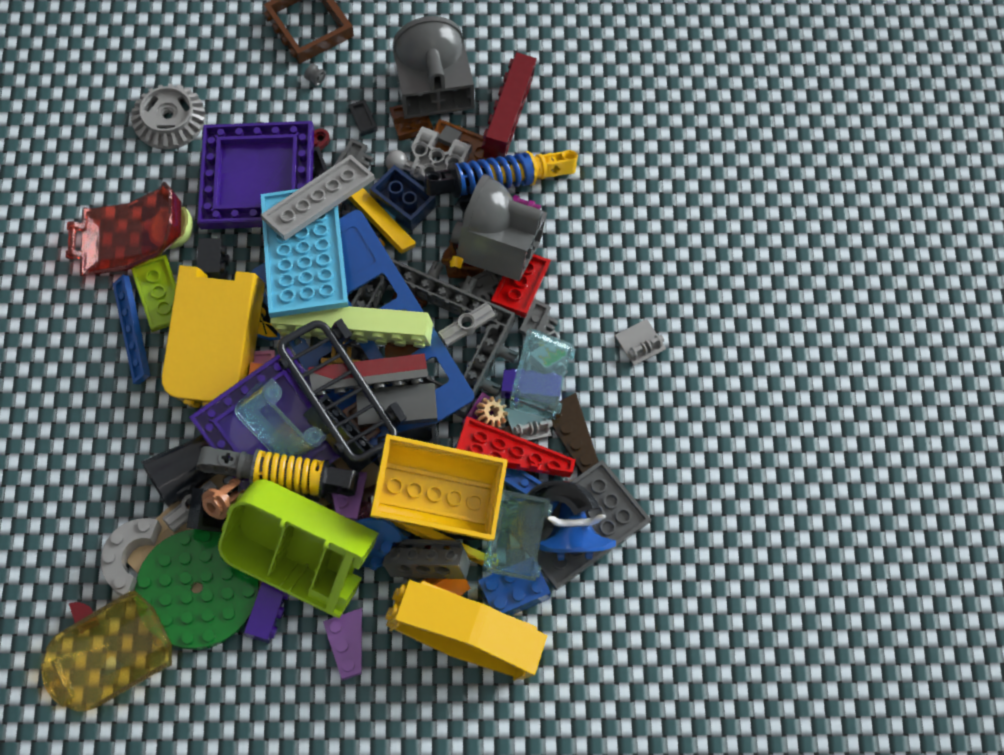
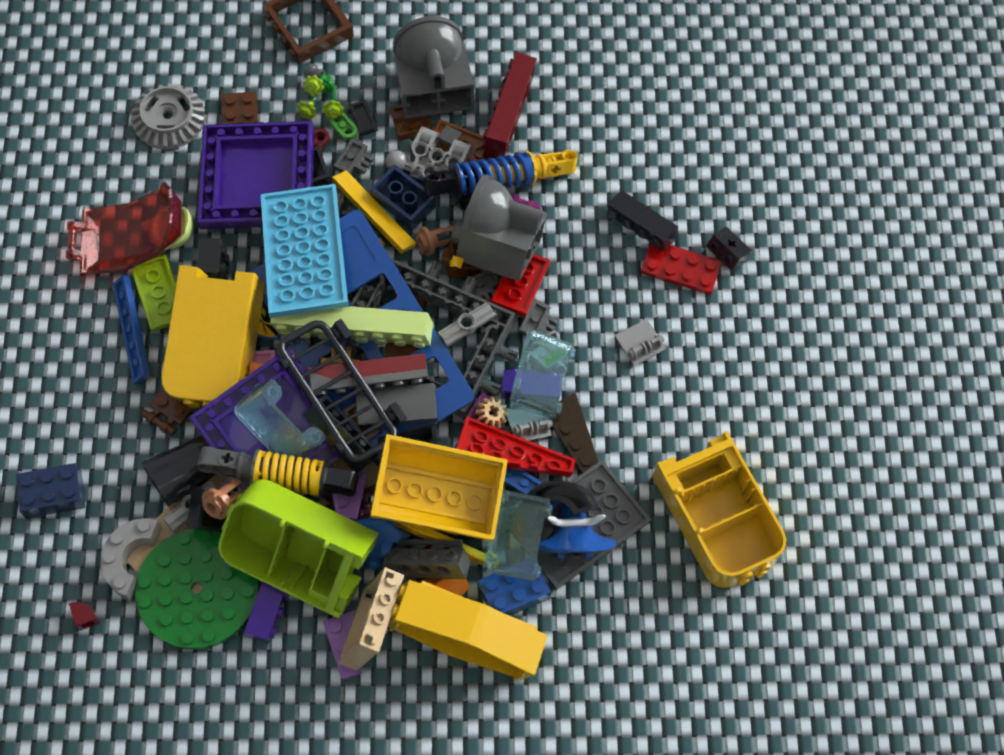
clear yellow windscreen [41,590,172,711] -> none
light grey plate [261,155,375,241] -> none
none -> dark blue brick [16,463,86,519]
none -> reddish brown plate [141,389,193,436]
none -> reddish brown plate [221,91,259,124]
none -> lime plant [297,74,344,119]
none -> bright green plate [328,111,358,141]
none -> tan window [338,567,404,671]
none -> nougat piece [416,225,454,256]
none -> black brick [607,190,679,251]
none -> red plate [640,243,722,295]
none -> yellow piece [652,431,786,588]
none -> black brick [706,226,752,271]

